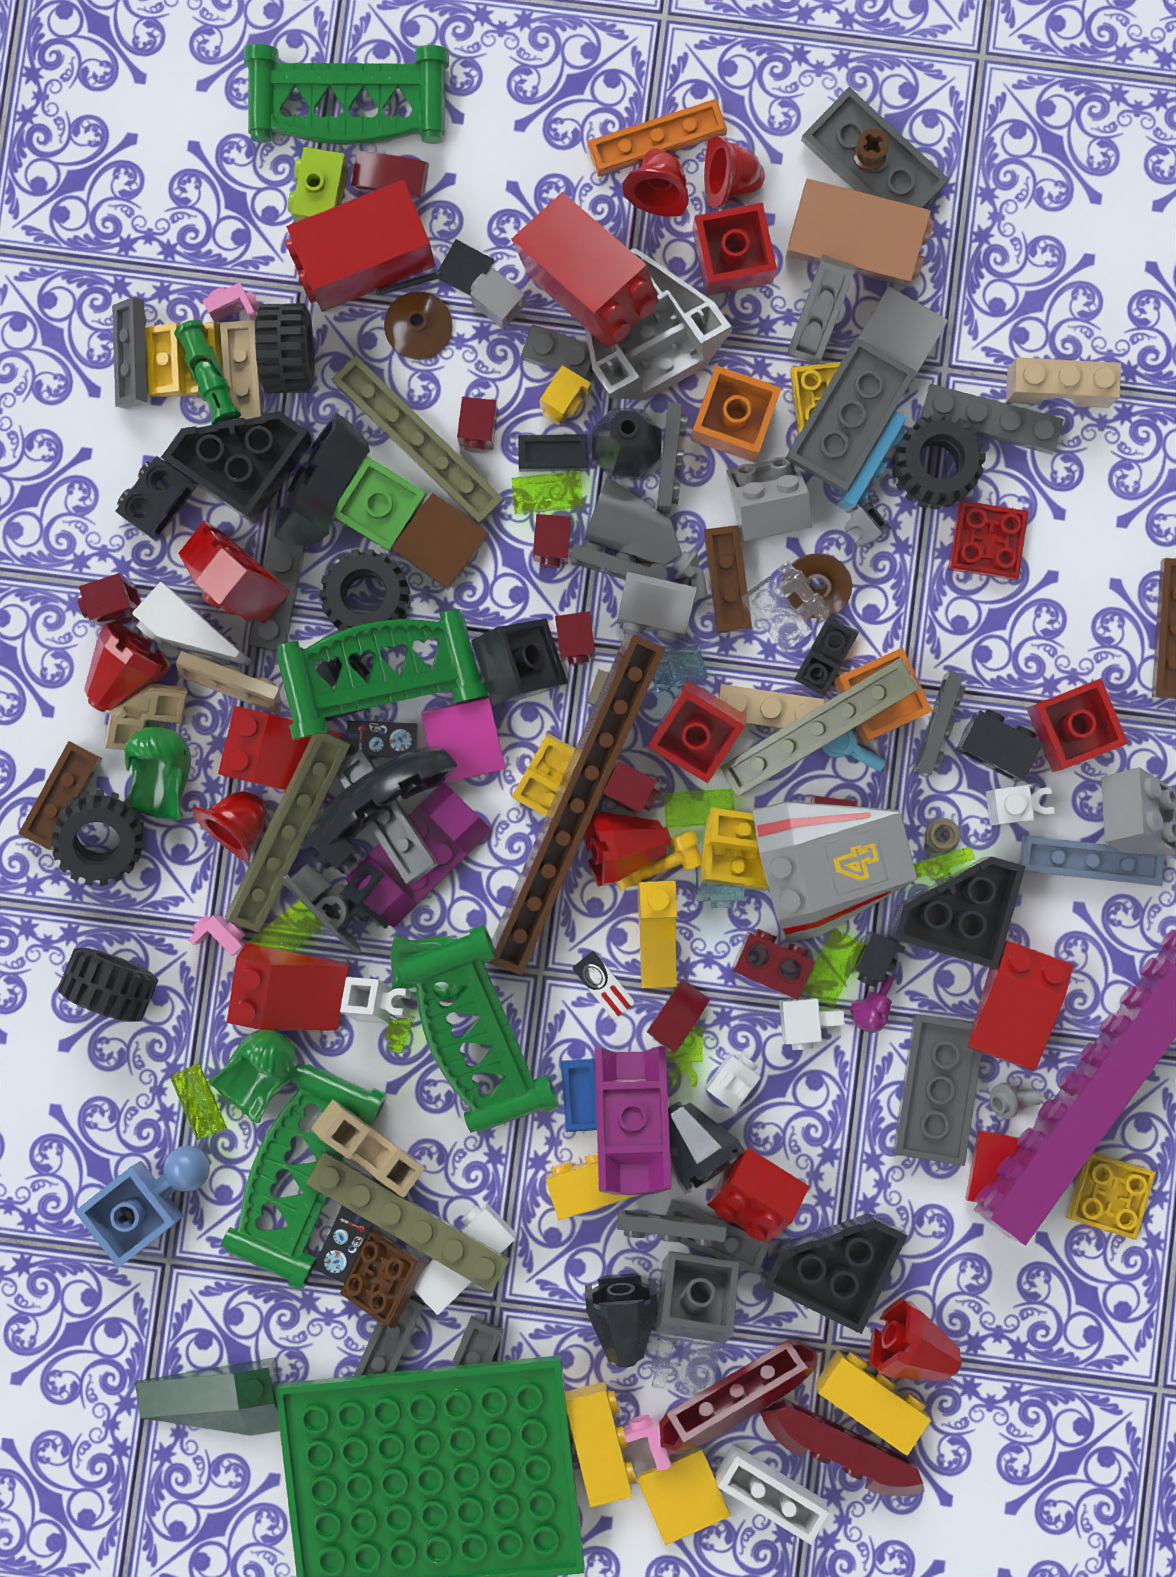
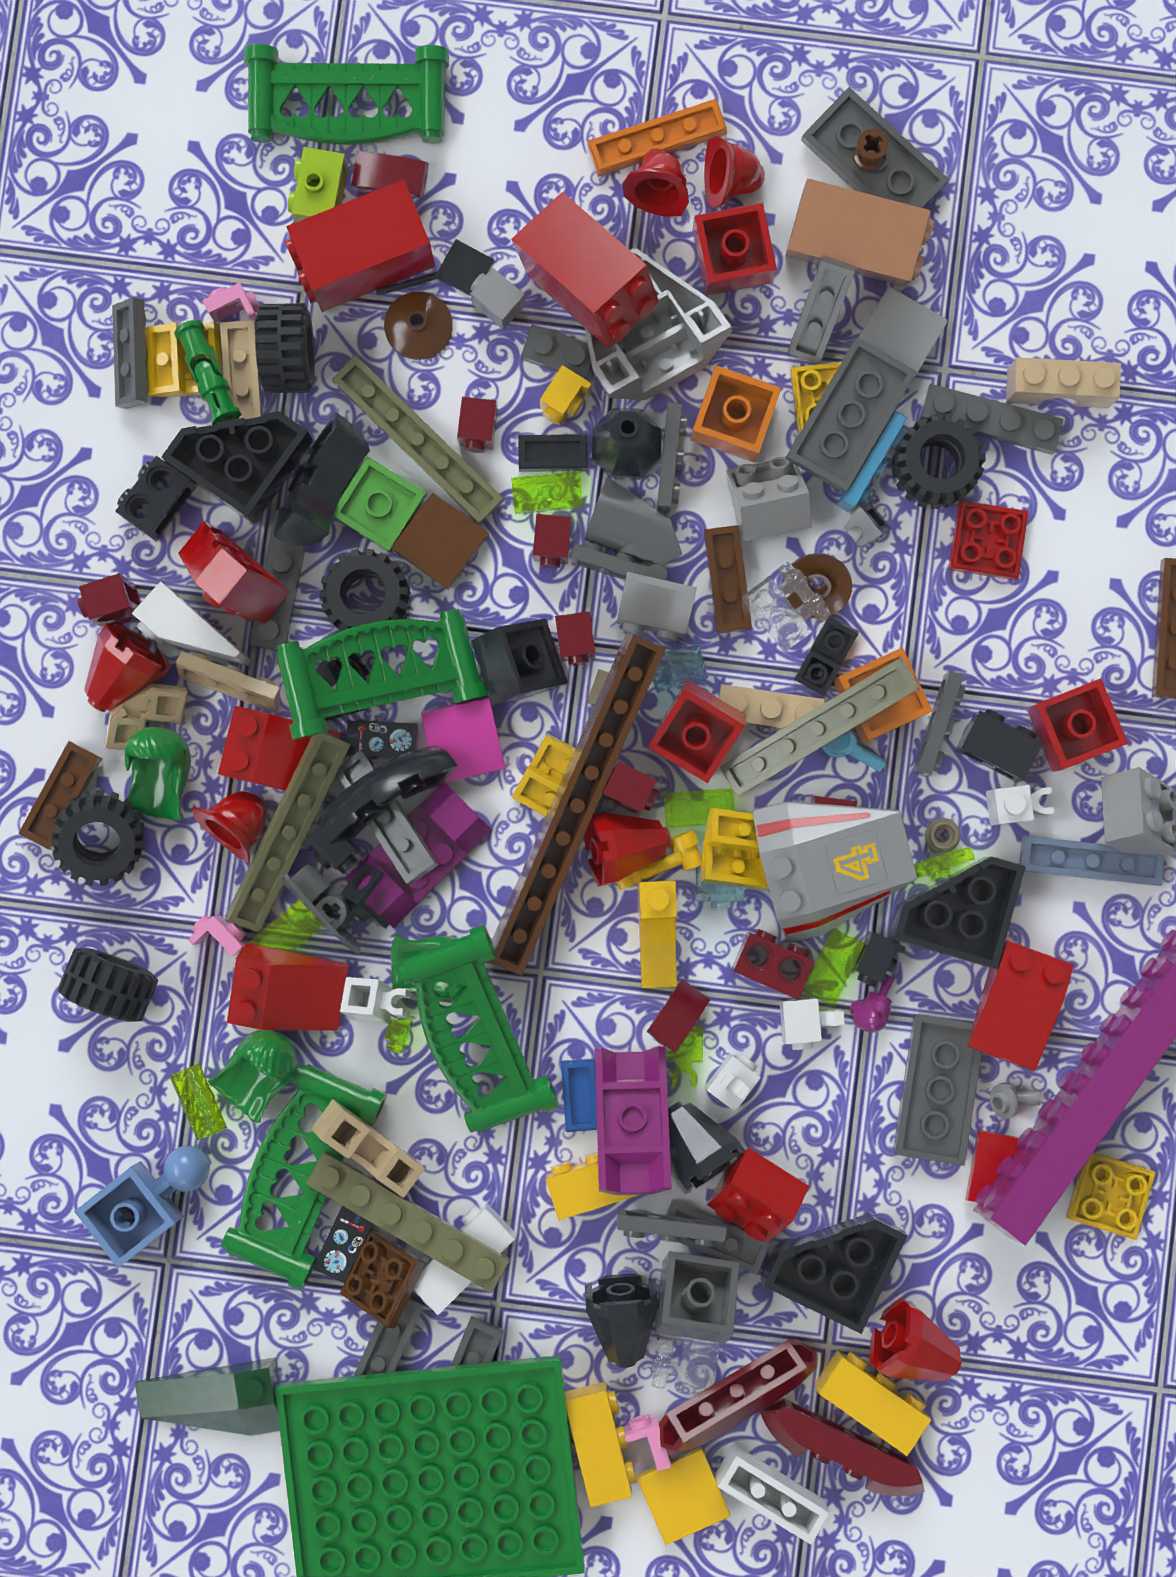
sticker [573,951,634,1019] -> none
light grey plate [672,549,707,599] -> none

